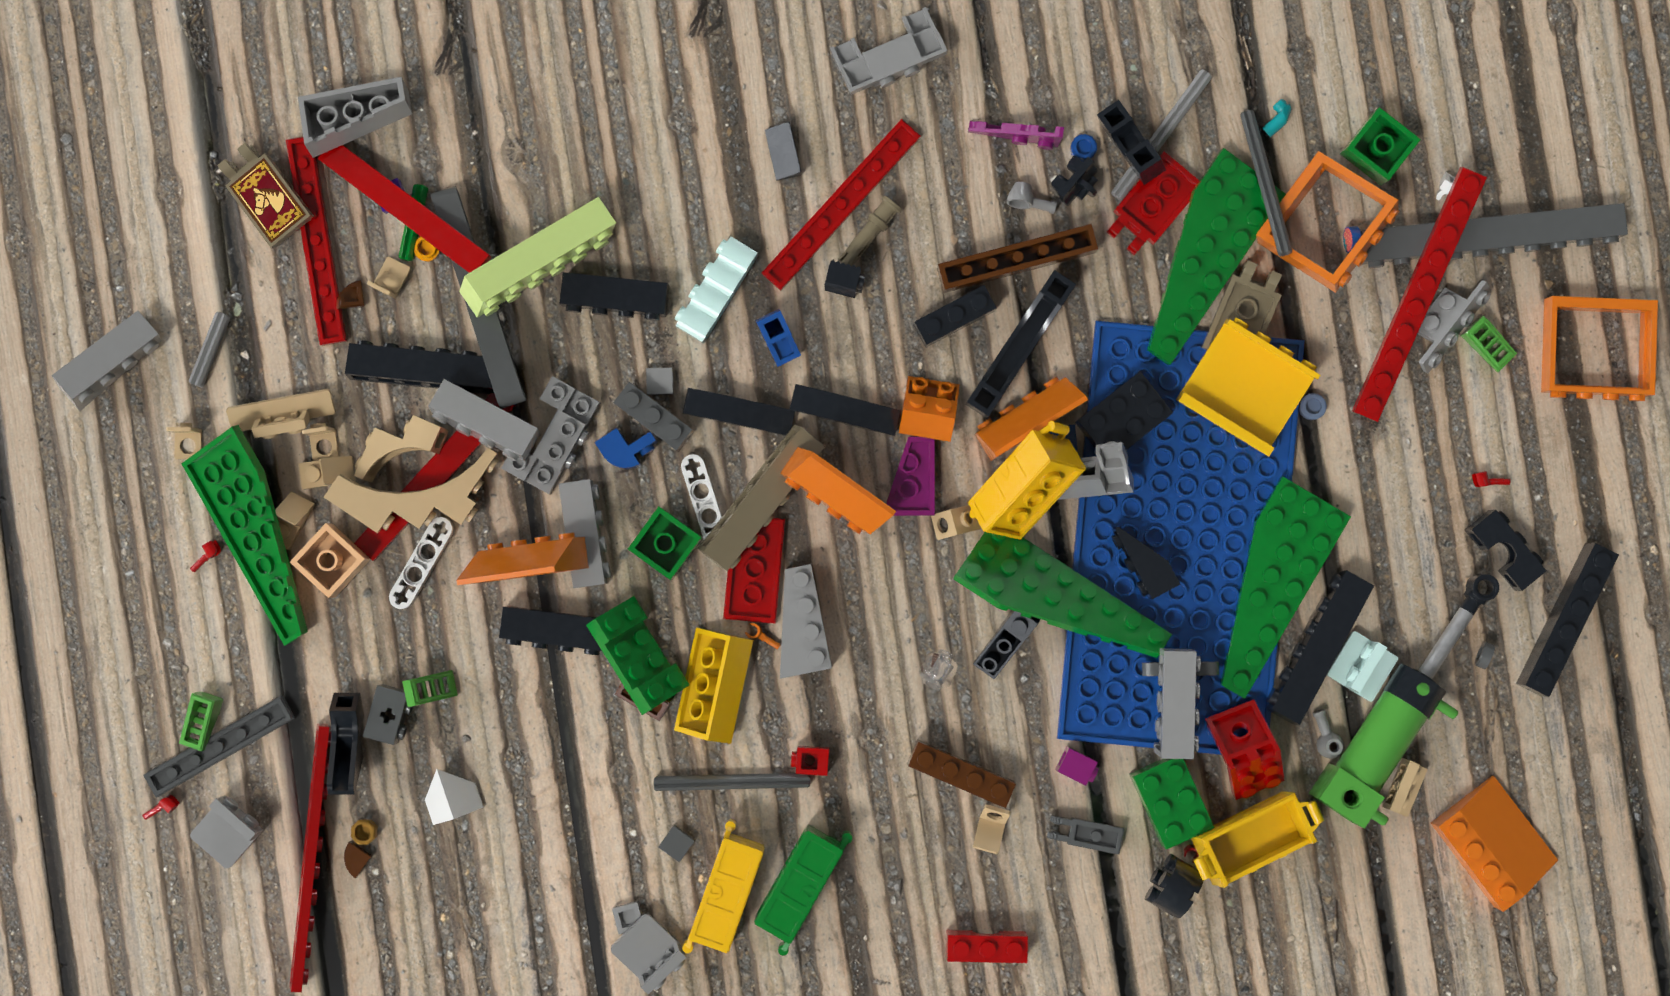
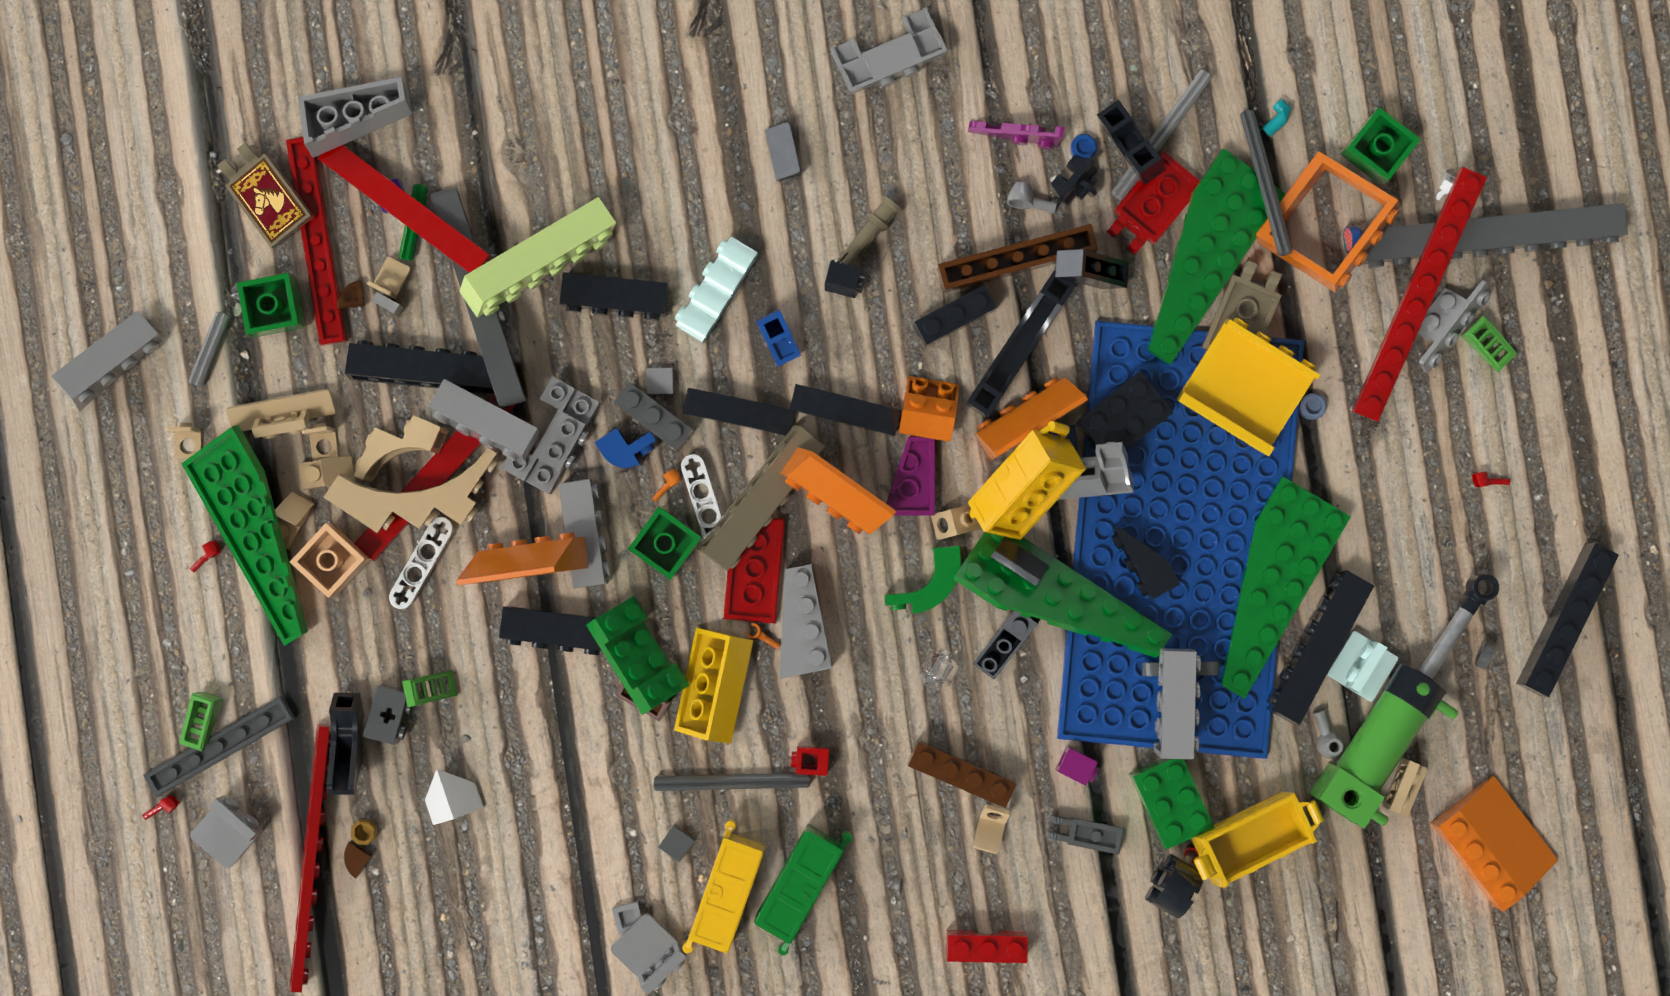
light orange plate [414,237,440,262] -> none
red tile [761,119,921,291] -> none
red bracket [1205,699,1285,800] -> none
black arch [1465,509,1547,591] -> none
orange window [1541,296,1658,401] -> none
none -> green brick [236,273,306,338]
none -> light grey tile [371,292,404,316]
none -> orange hand [652,469,681,502]
none -> green arch [884,546,961,614]
none -> black tile [991,537,1049,586]
none -> black brick [1055,249,1129,289]

